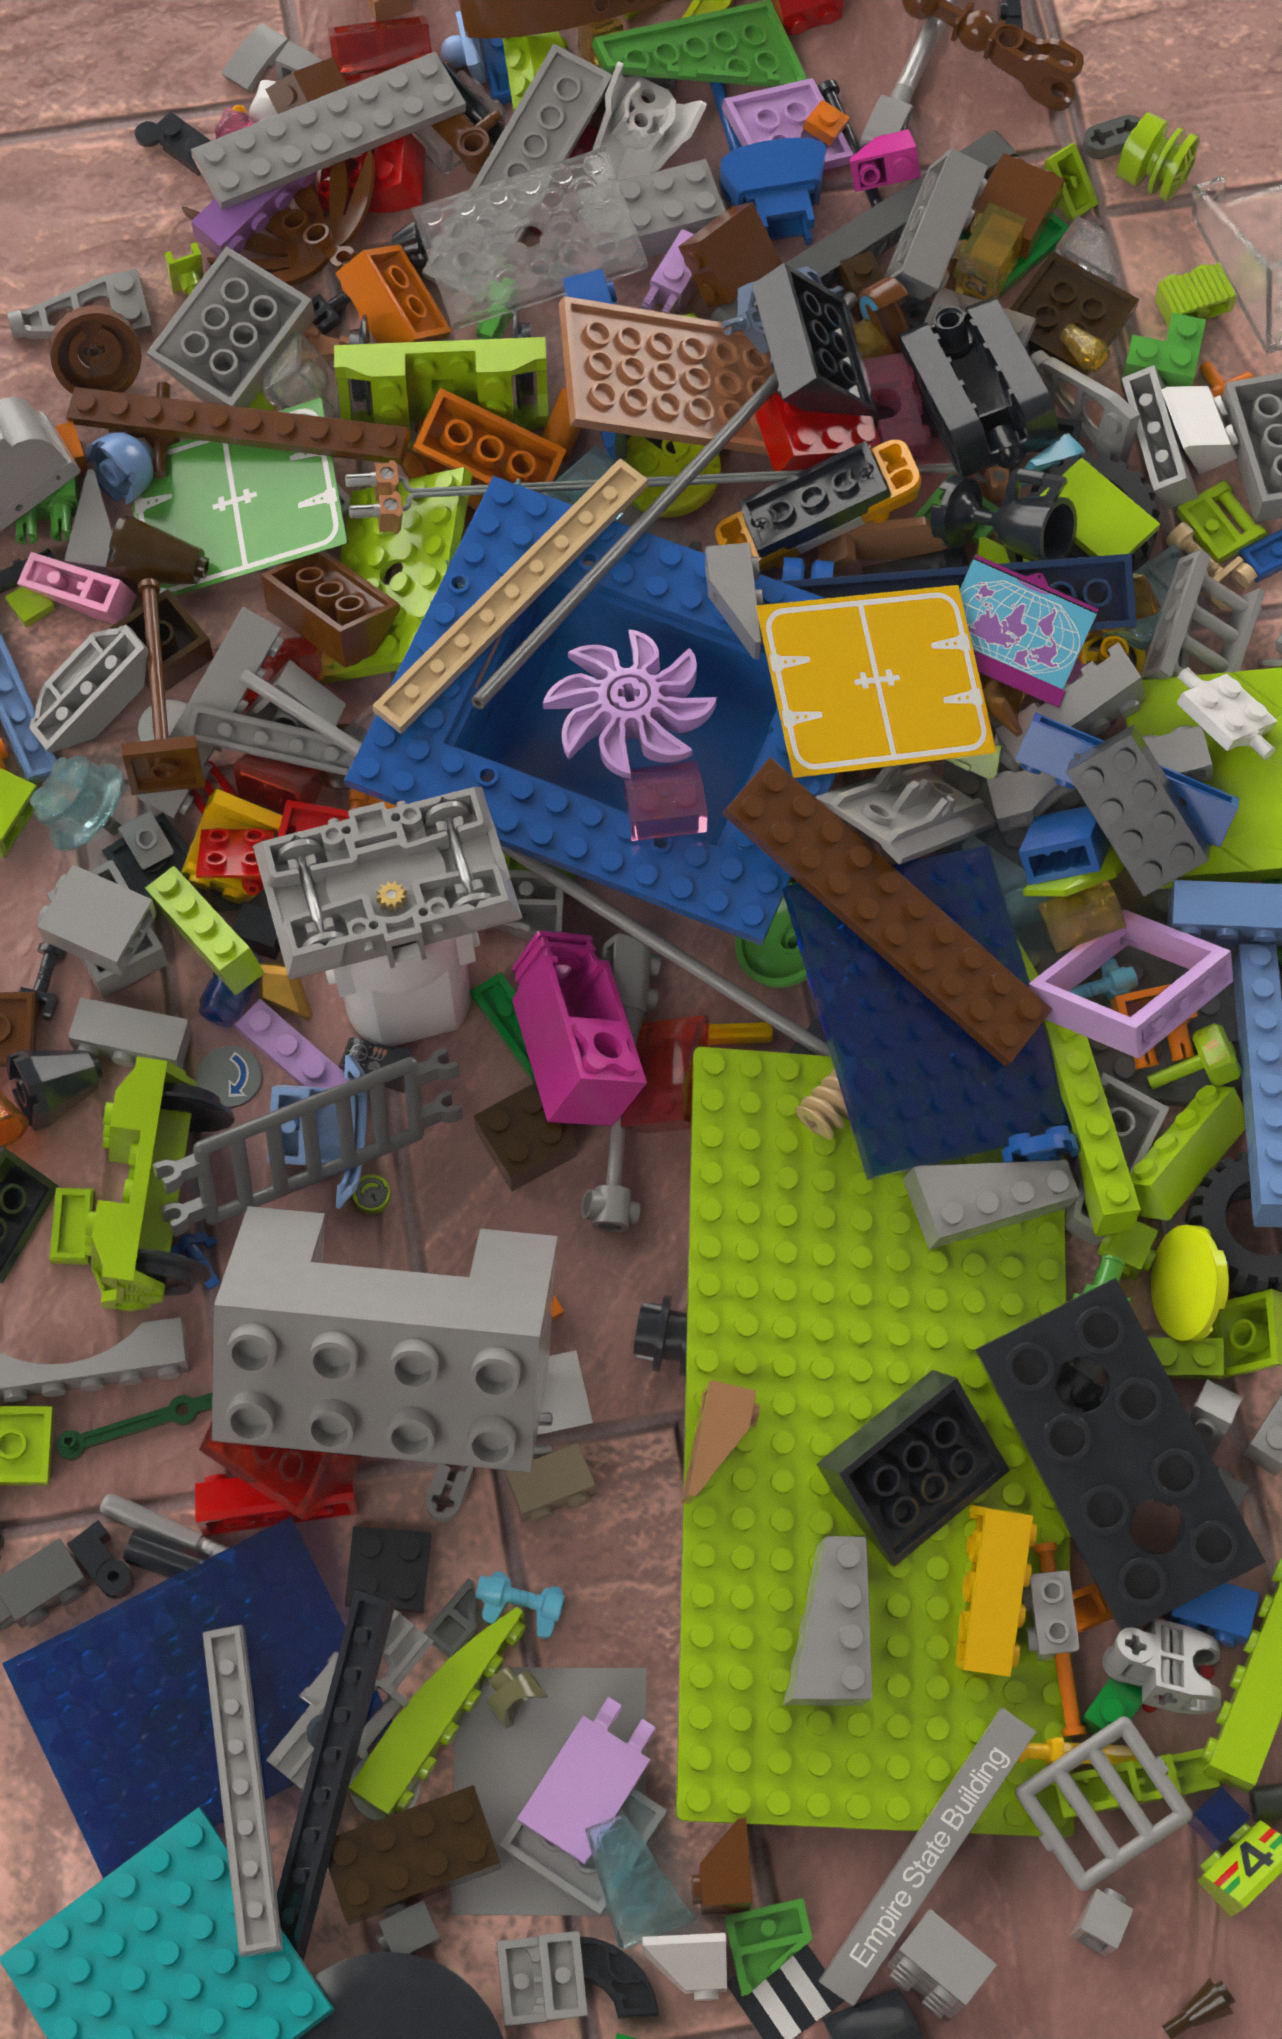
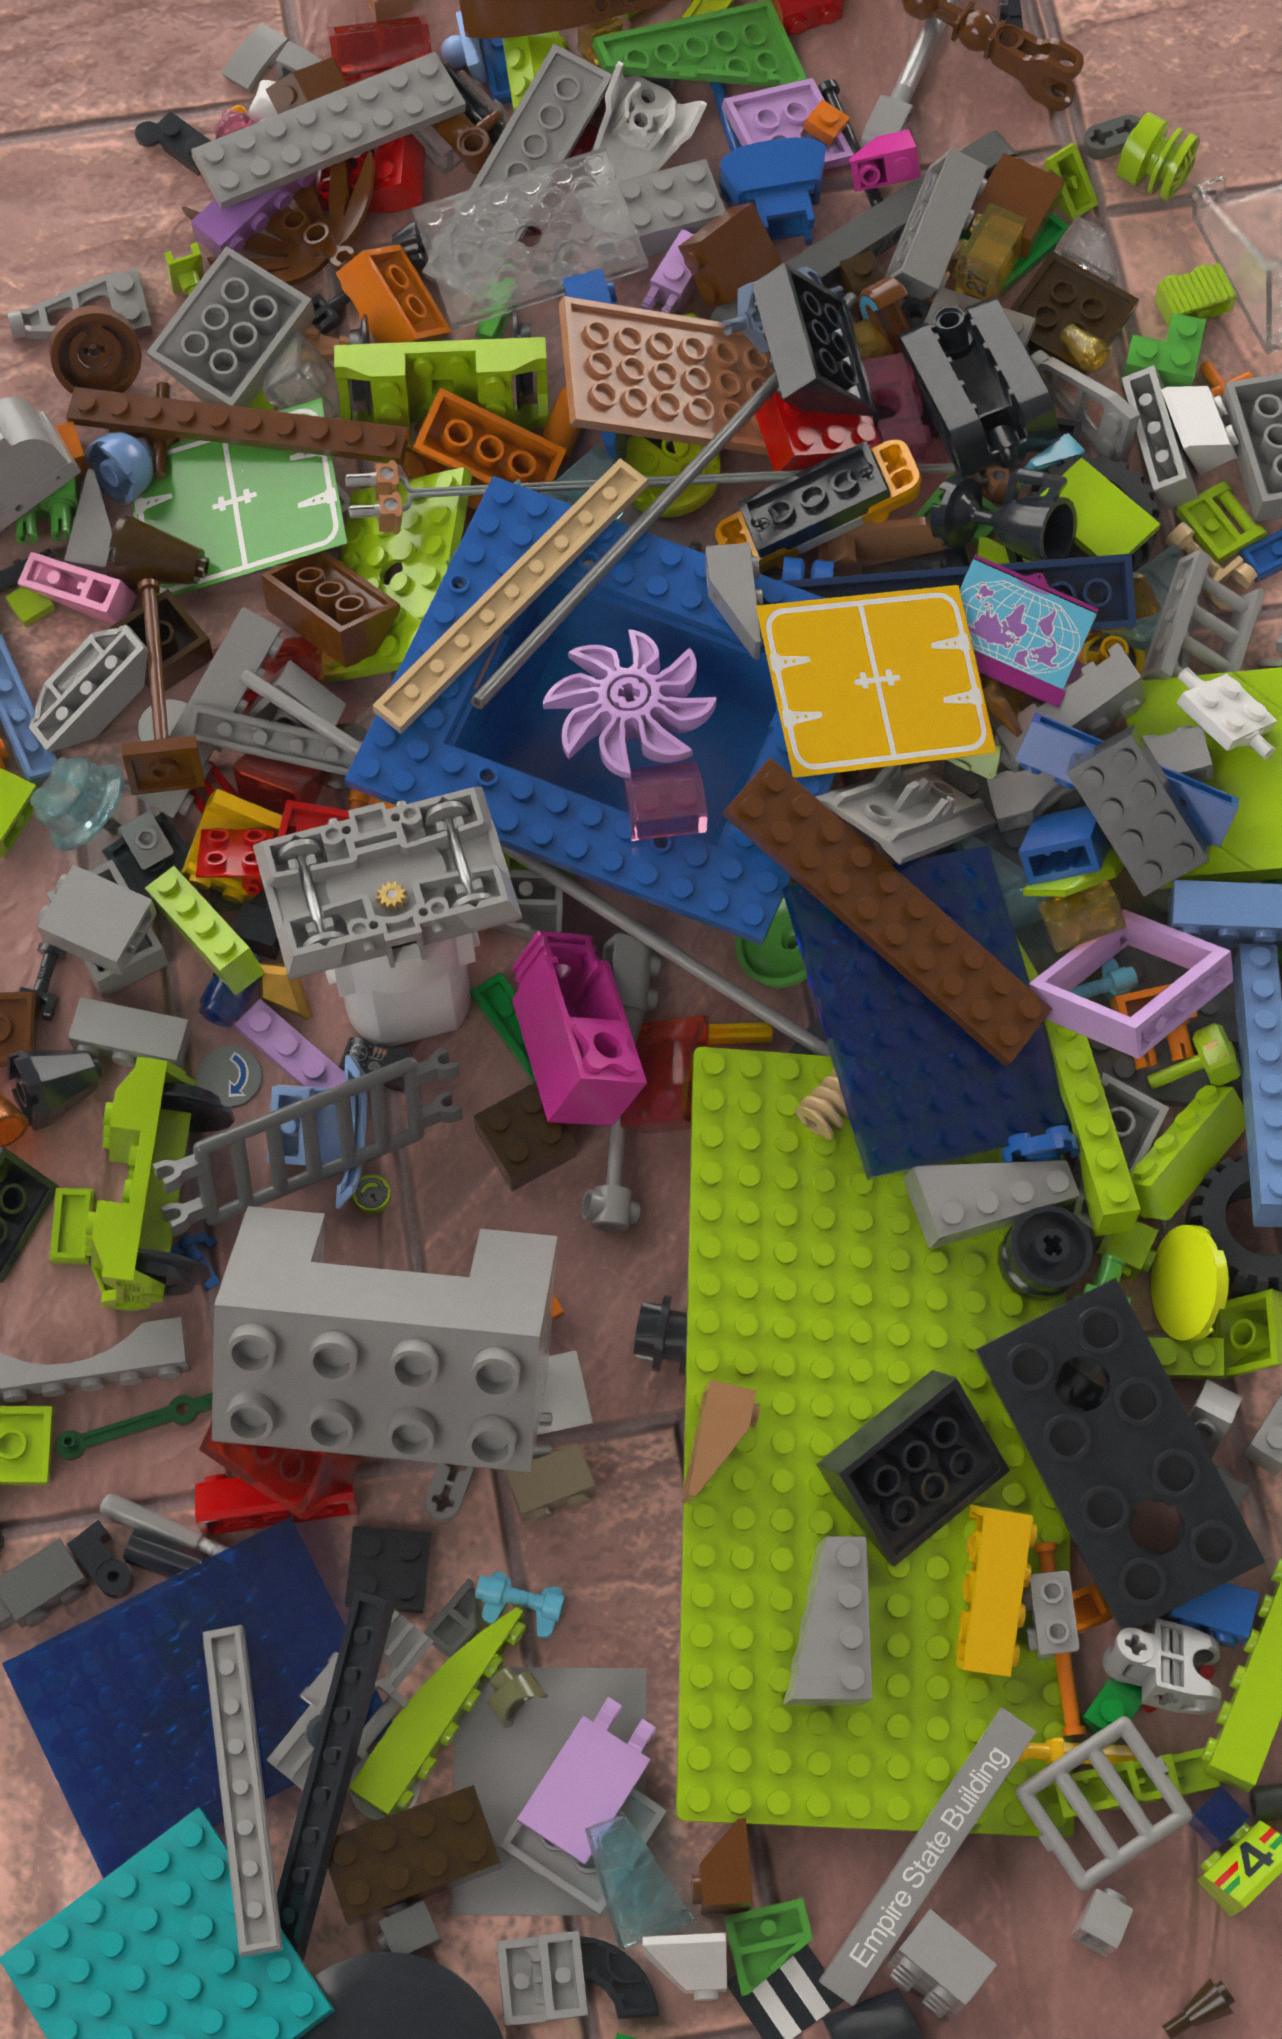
none -> black wheel [997,1205,1093,1301]

